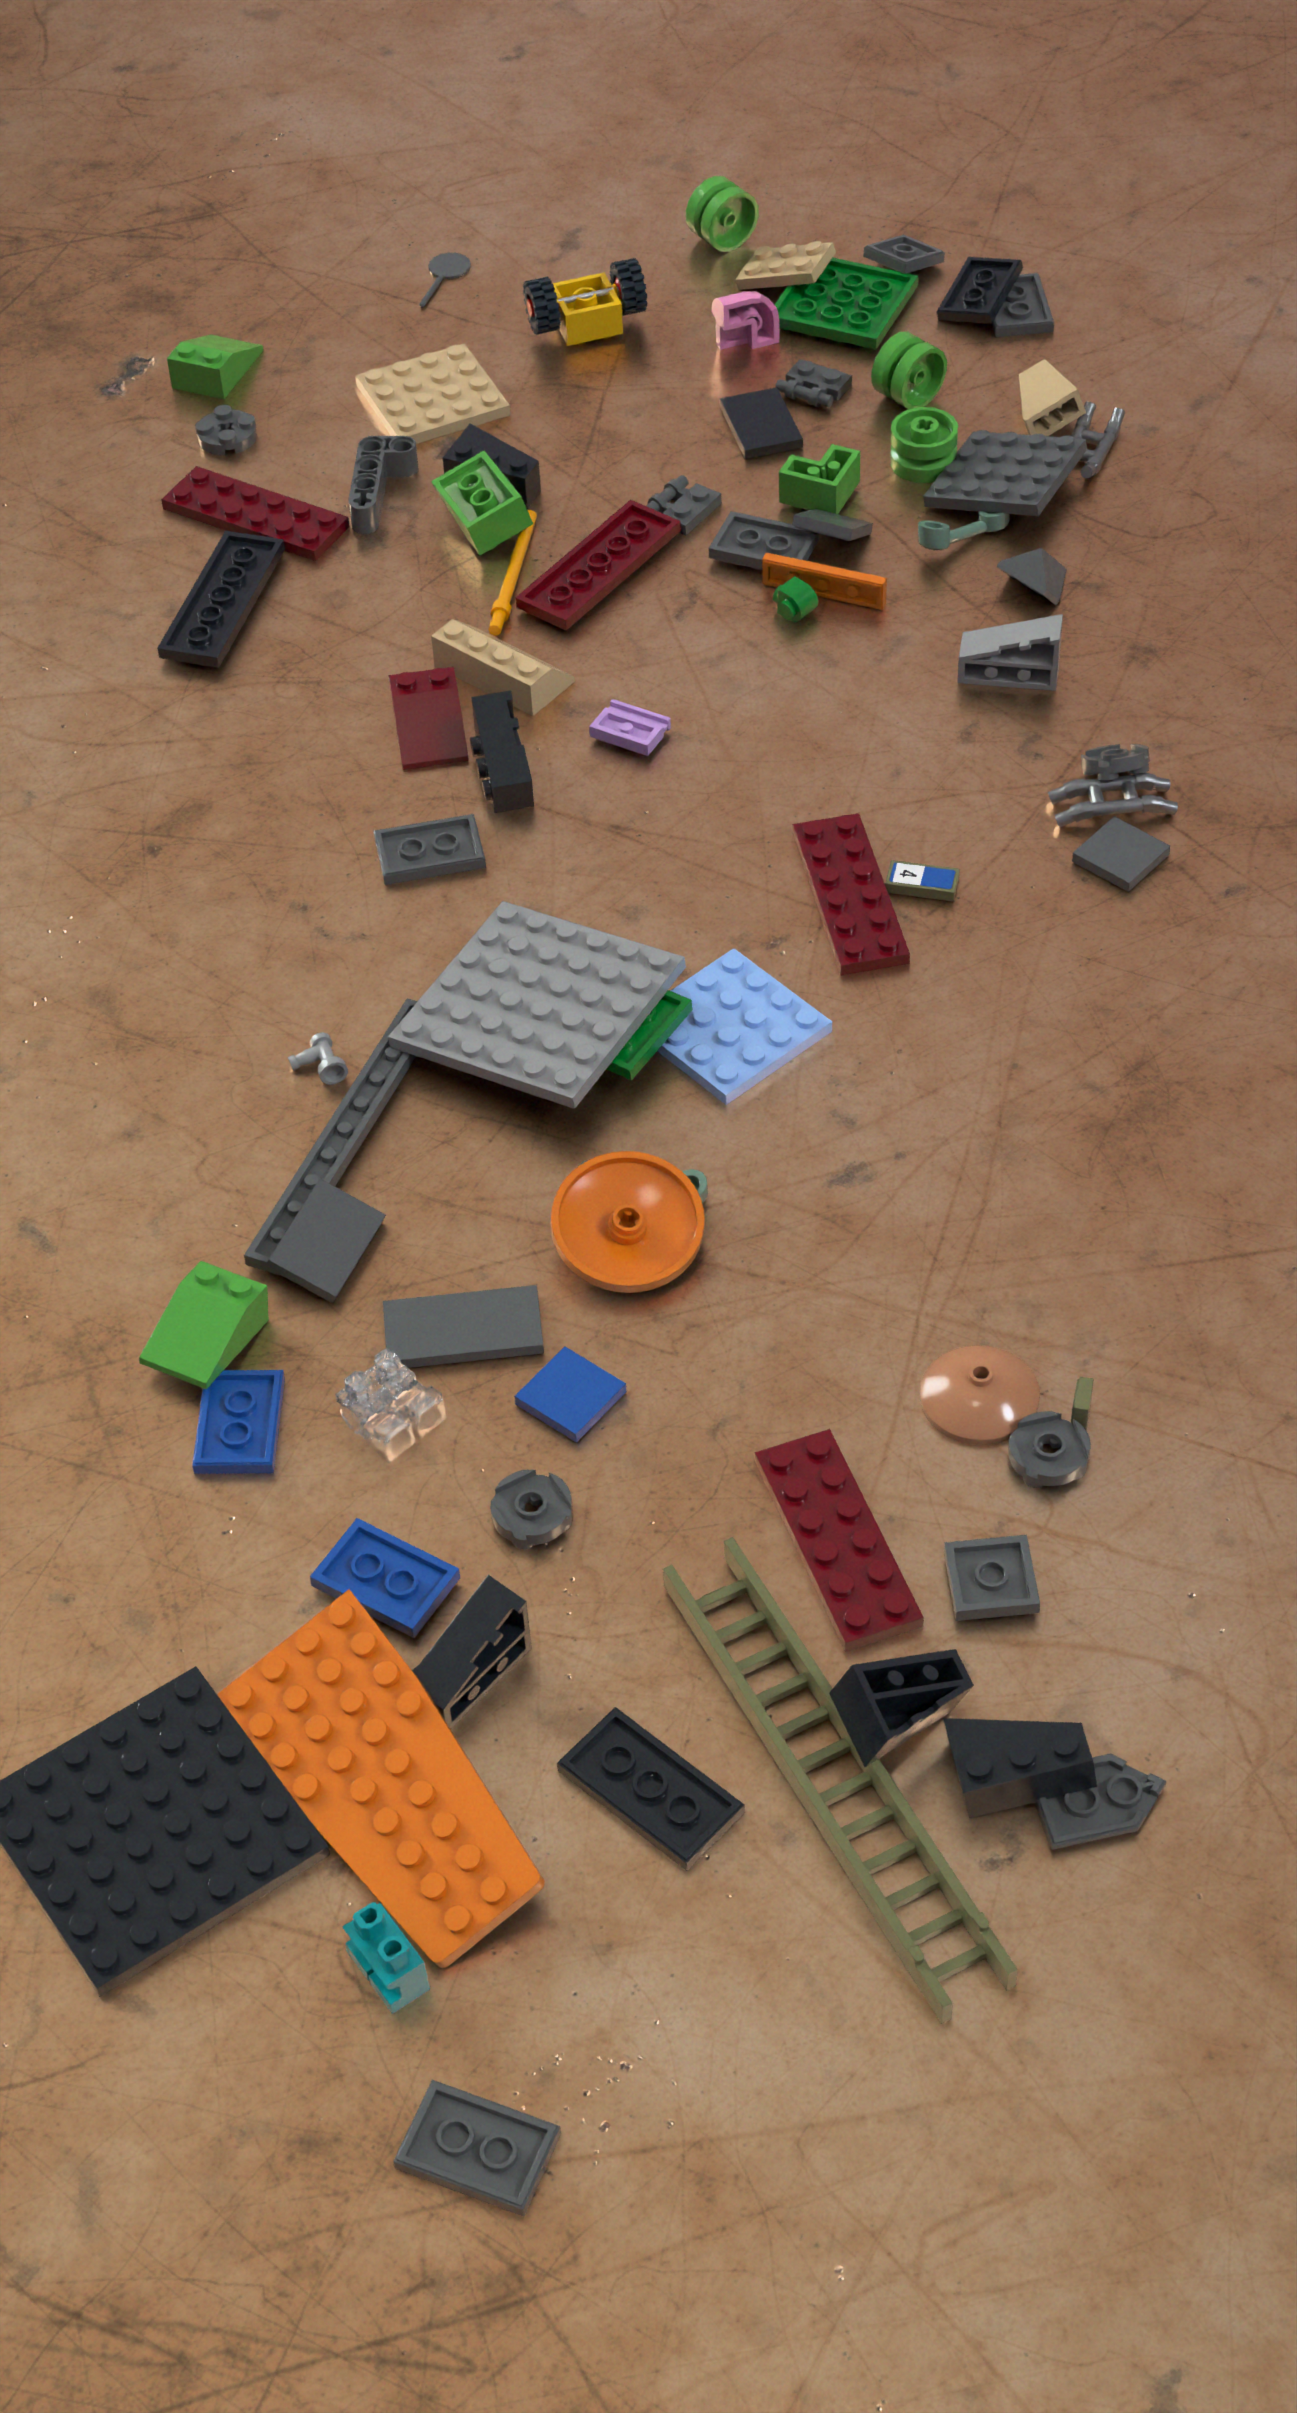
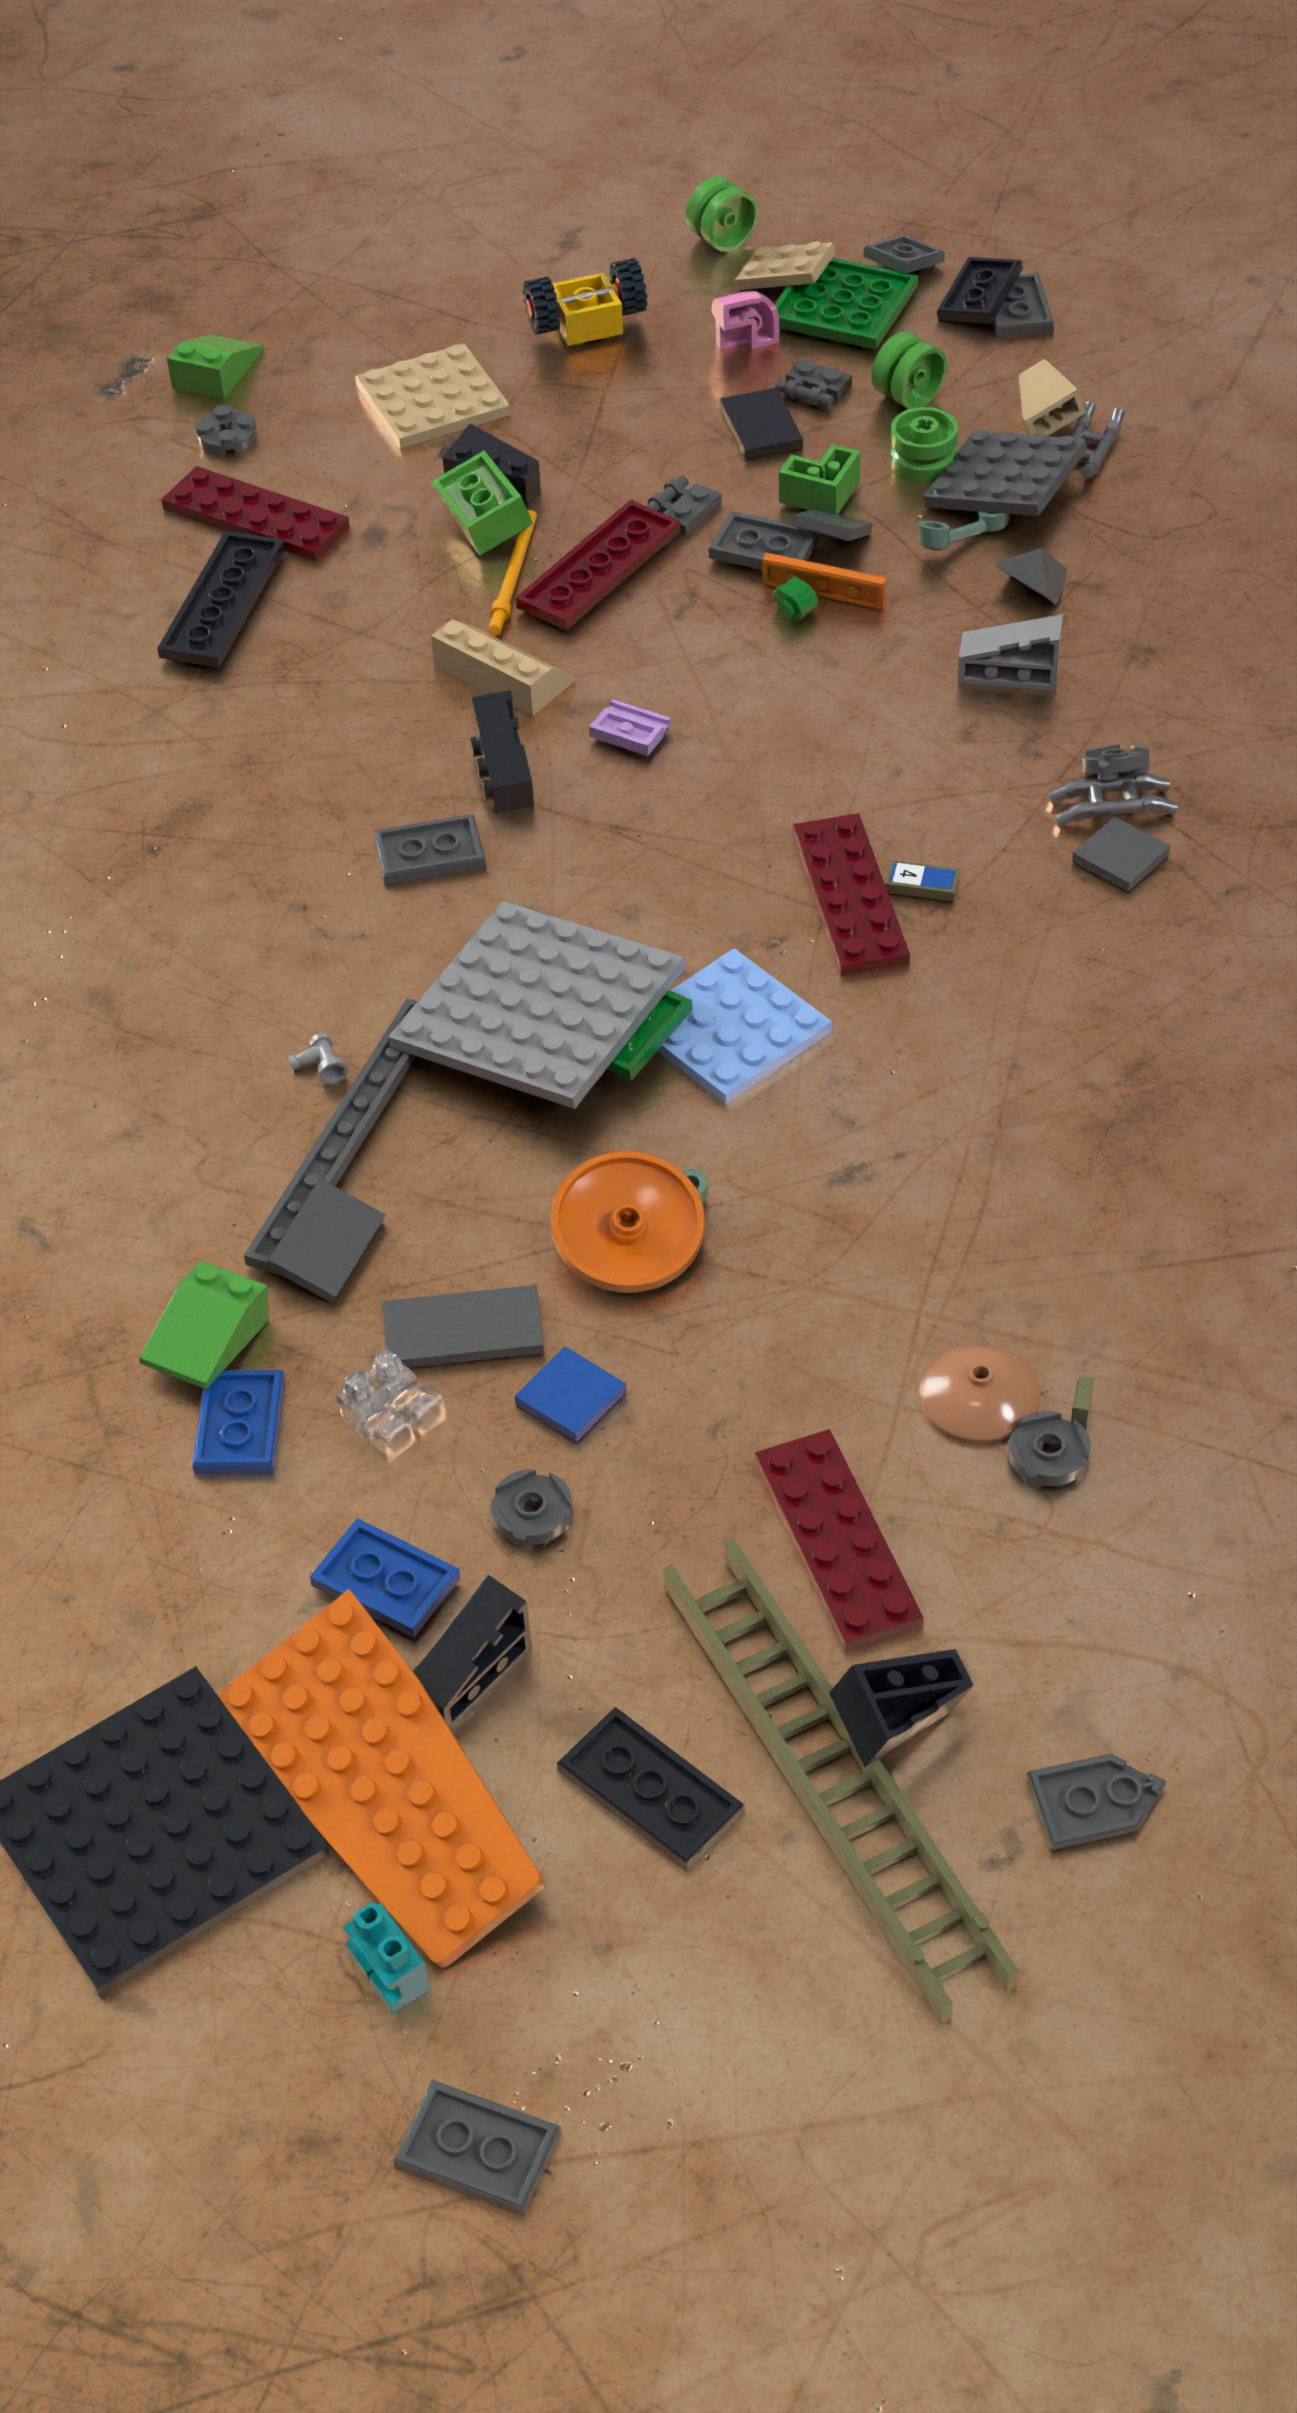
dark grey beam [348,436,419,534] -> none
dark red slope [388,667,469,770] -> none
dark grey piece [419,253,471,308] -> none
black wedge [943,1718,1097,1819] -> none
dark grey plate [944,1535,1040,1621] -> none

